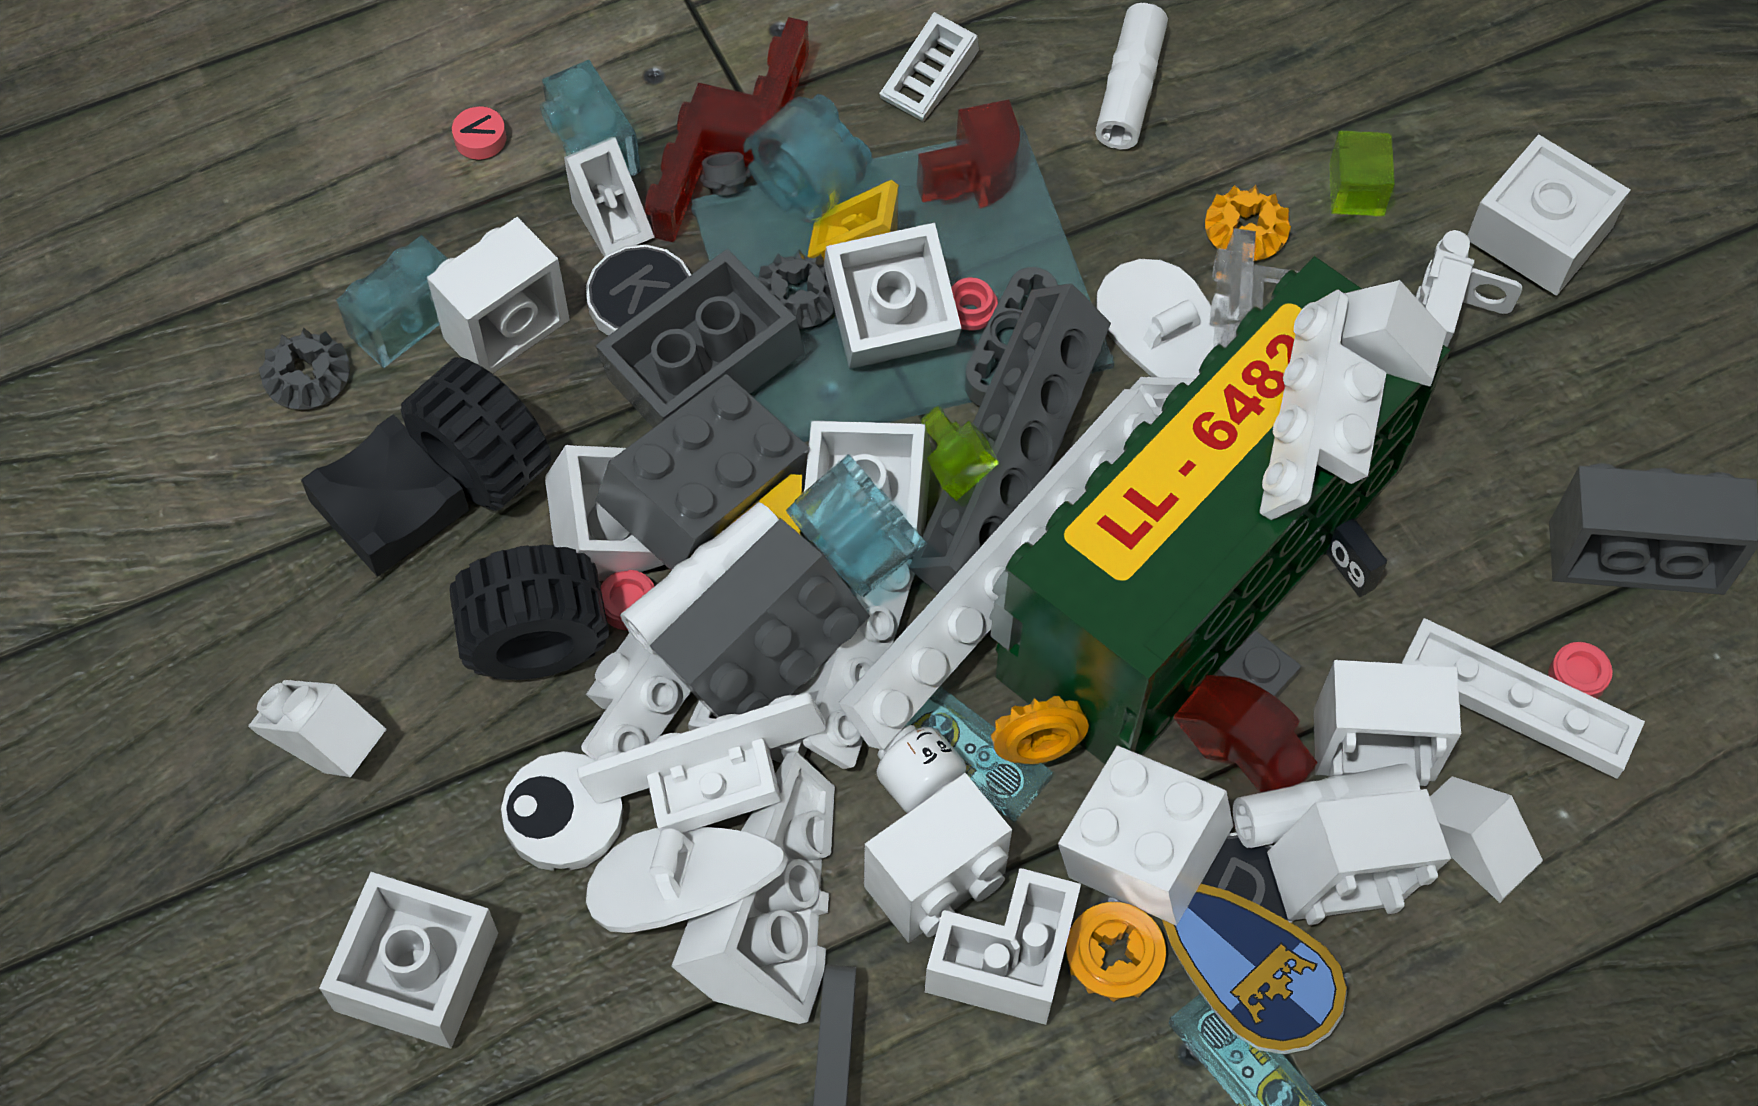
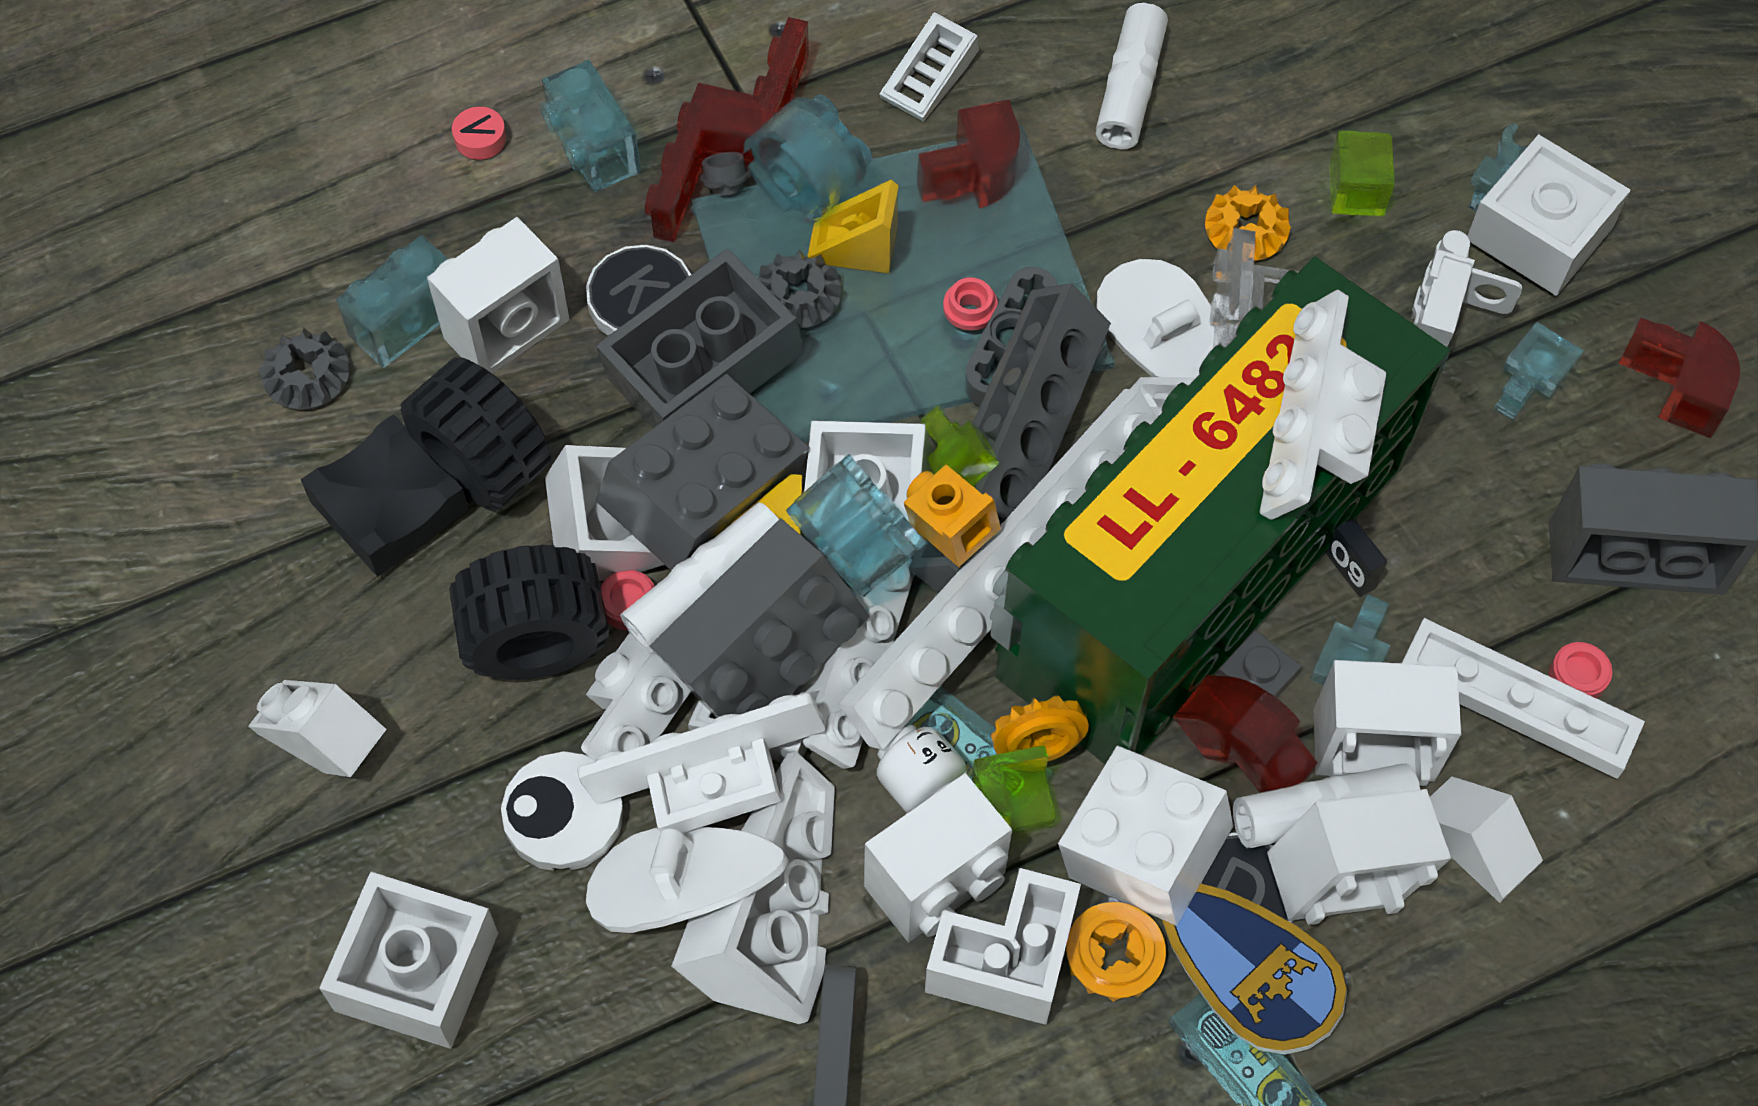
white slope [564,137,654,257] -> none
white brick [824,223,961,369] -> none
white slope [1340,280,1447,386] -> none
none -> light orange brick [903,464,1001,567]
none -> clear neon green panel [972,746,1056,832]
none -> clear light blue plate [1310,594,1390,685]
none -> clear light blue plate [1468,123,1528,212]
none -> clear light blue plate [1494,322,1584,420]
none -> clear red brick [1618,317,1740,439]

